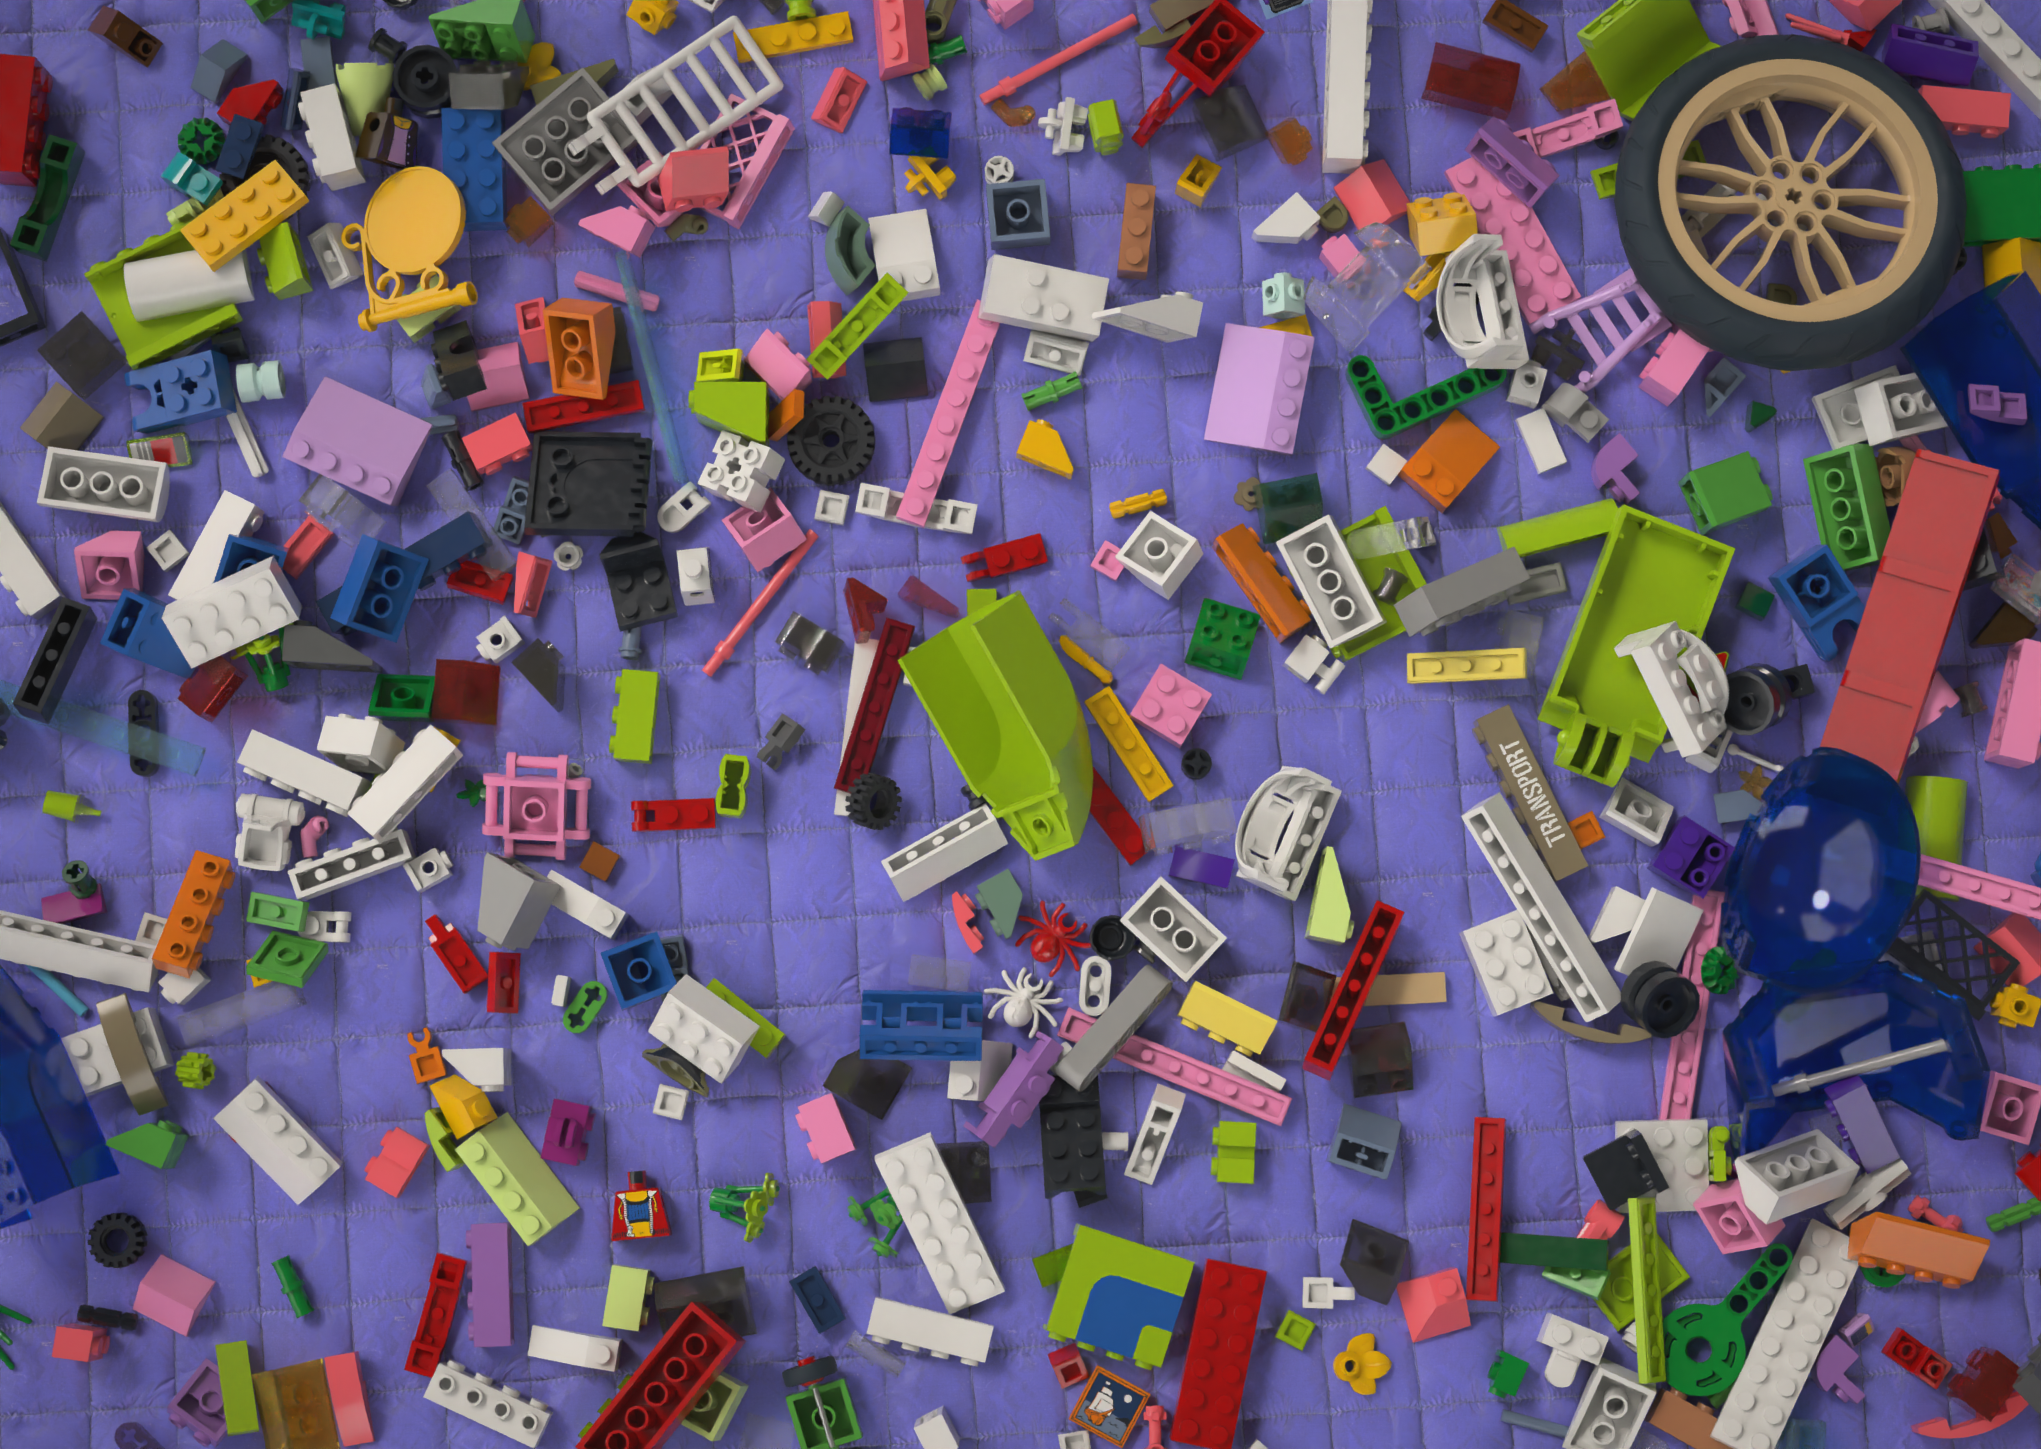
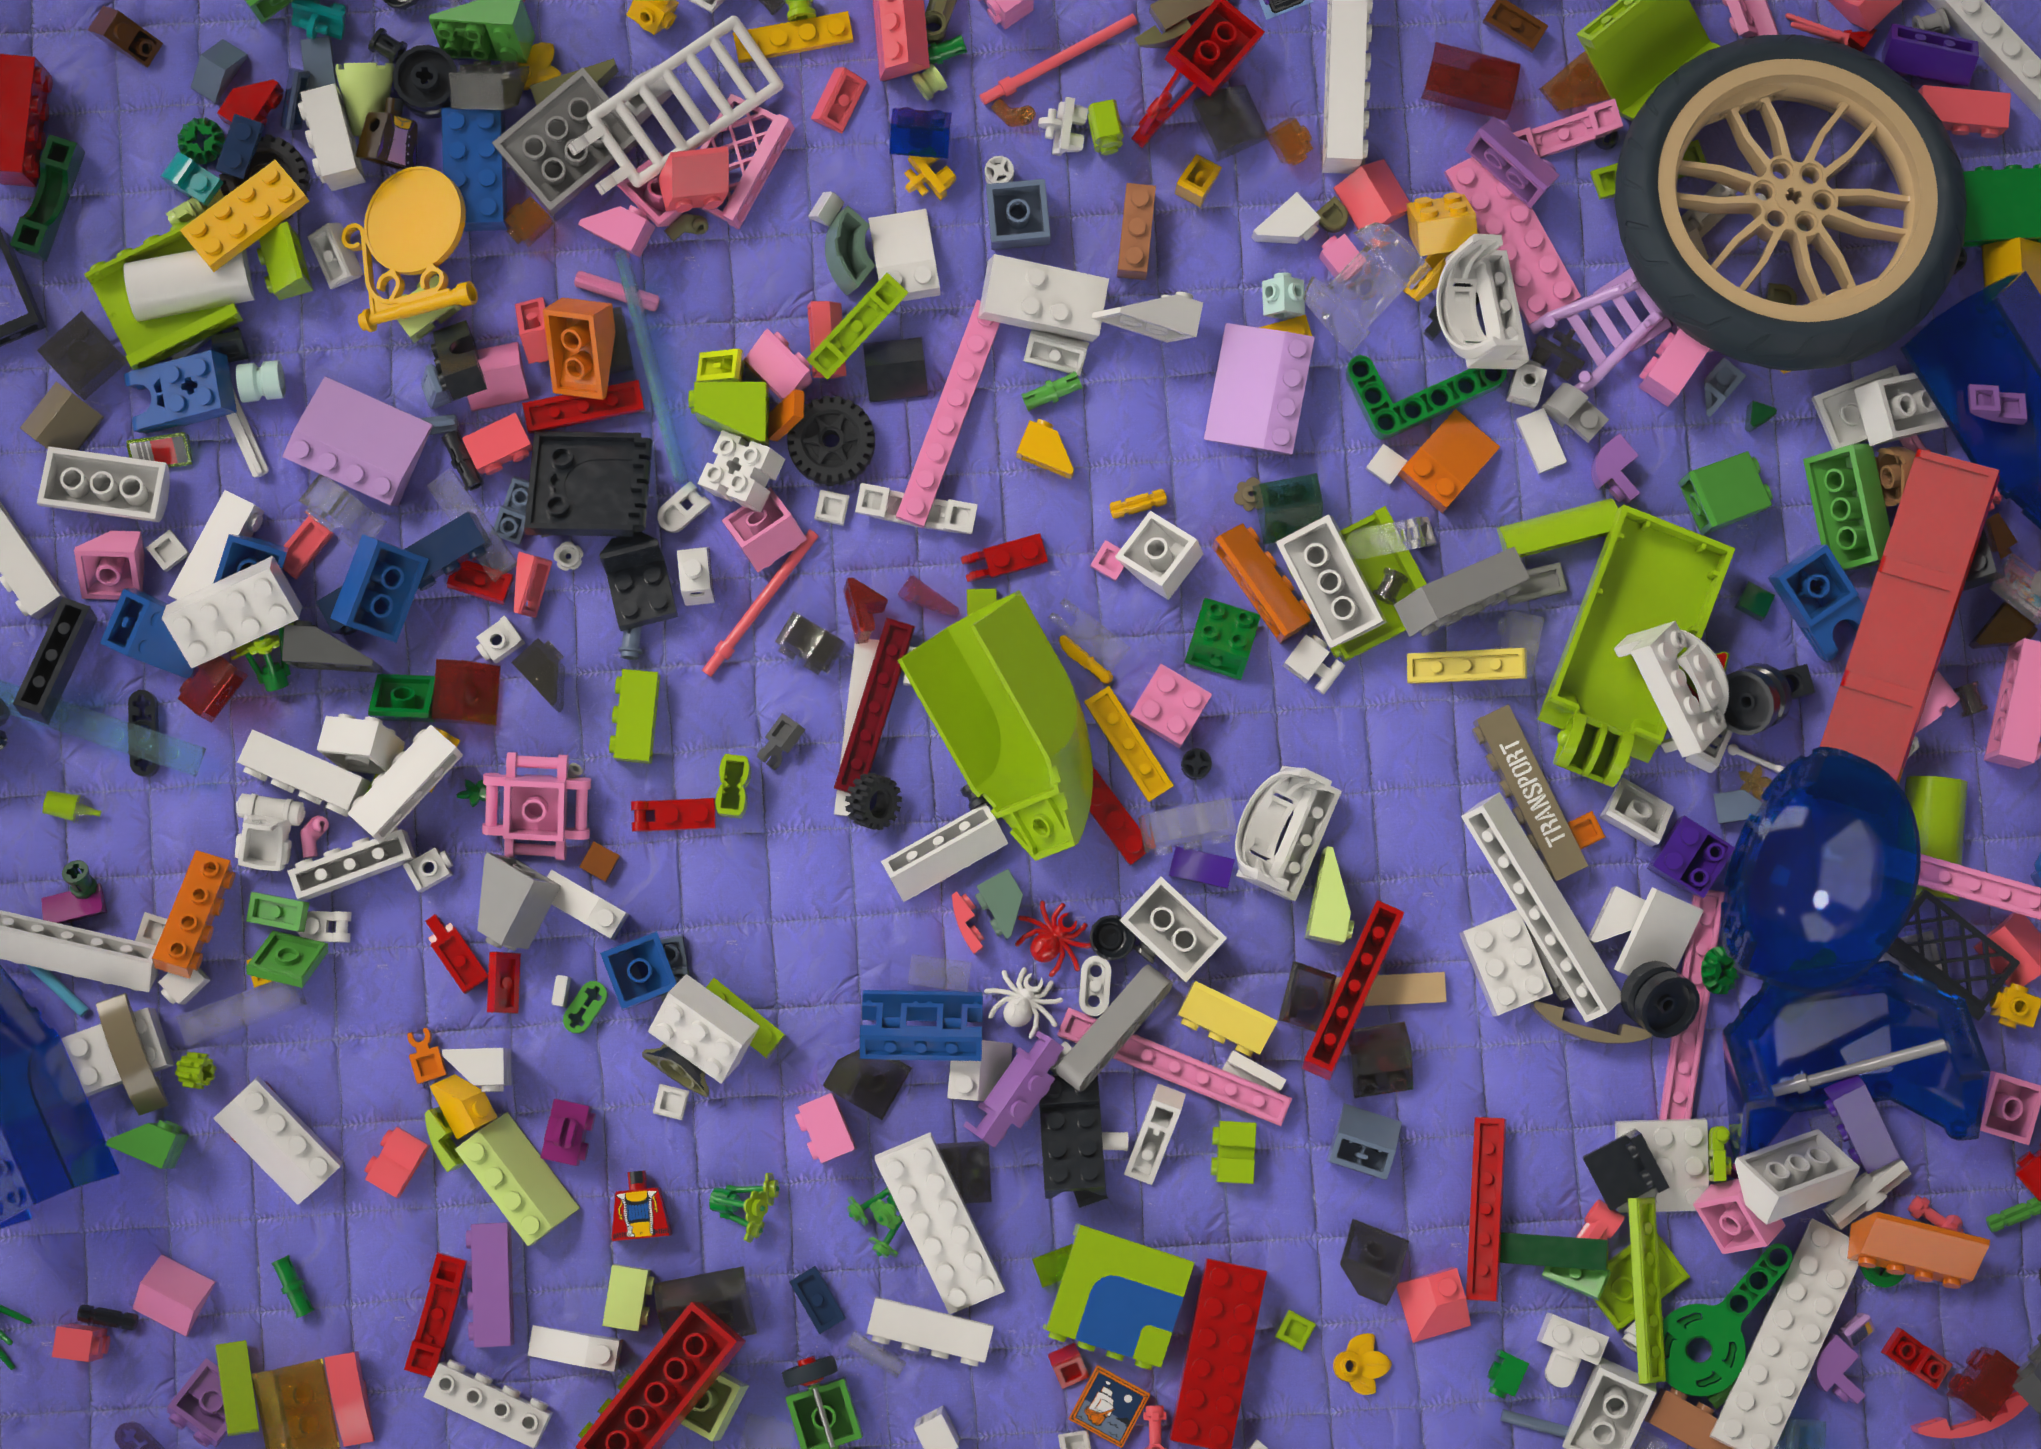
black tyre [88,1213,148,1268] -> none
white plate [1302,1277,1355,1309] -> none

